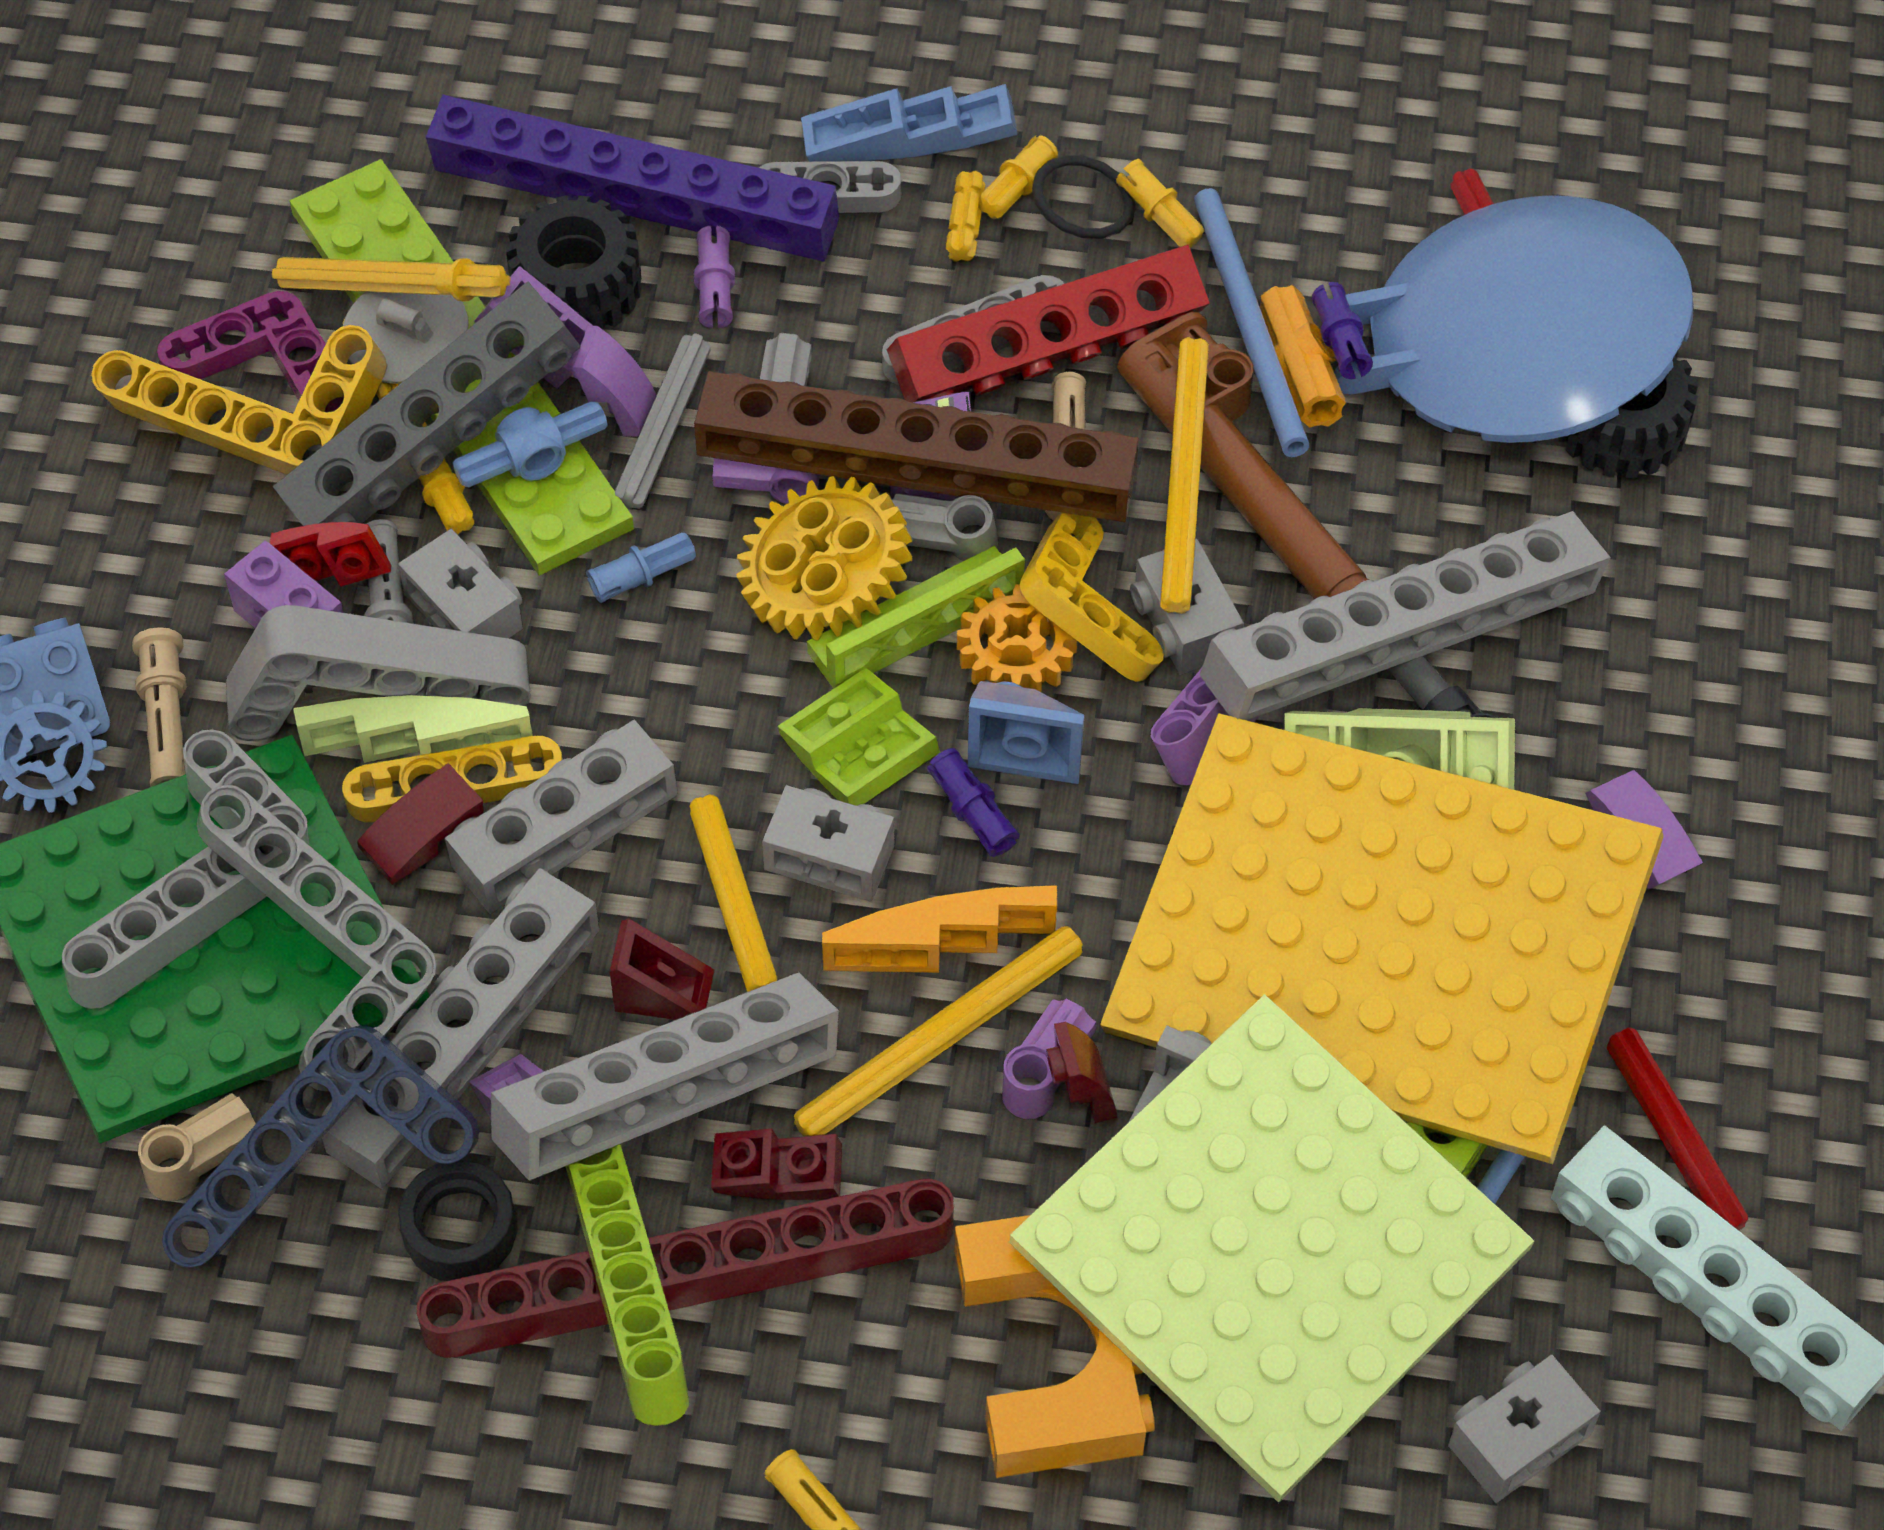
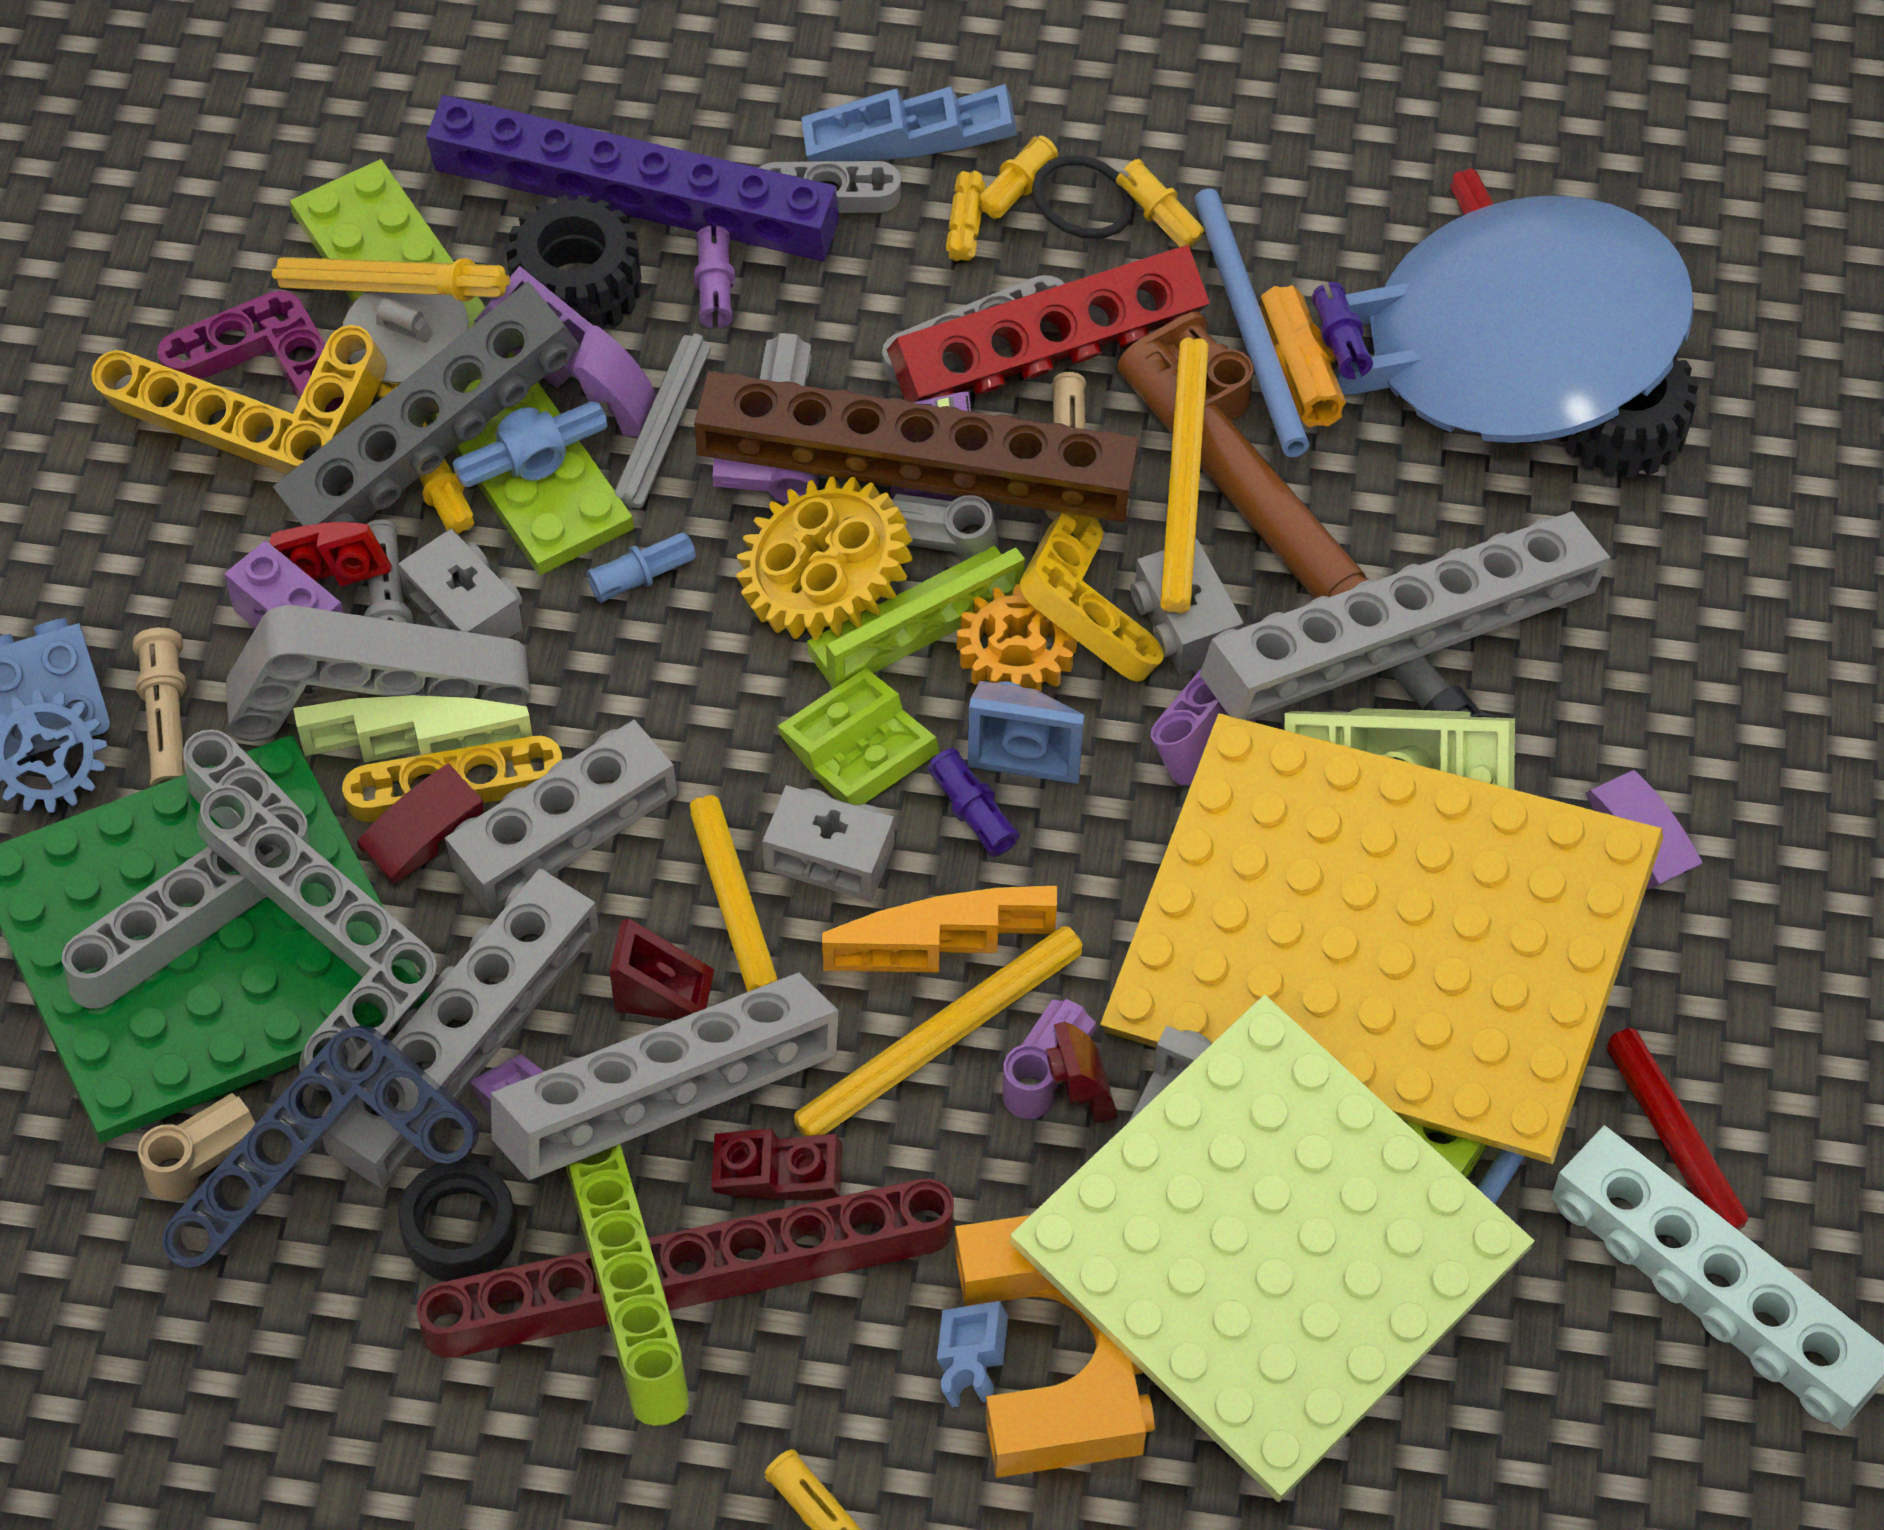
light grey brick [1448,1355,1601,1503] -> none
none -> medium blue plate [937,1301,1008,1408]

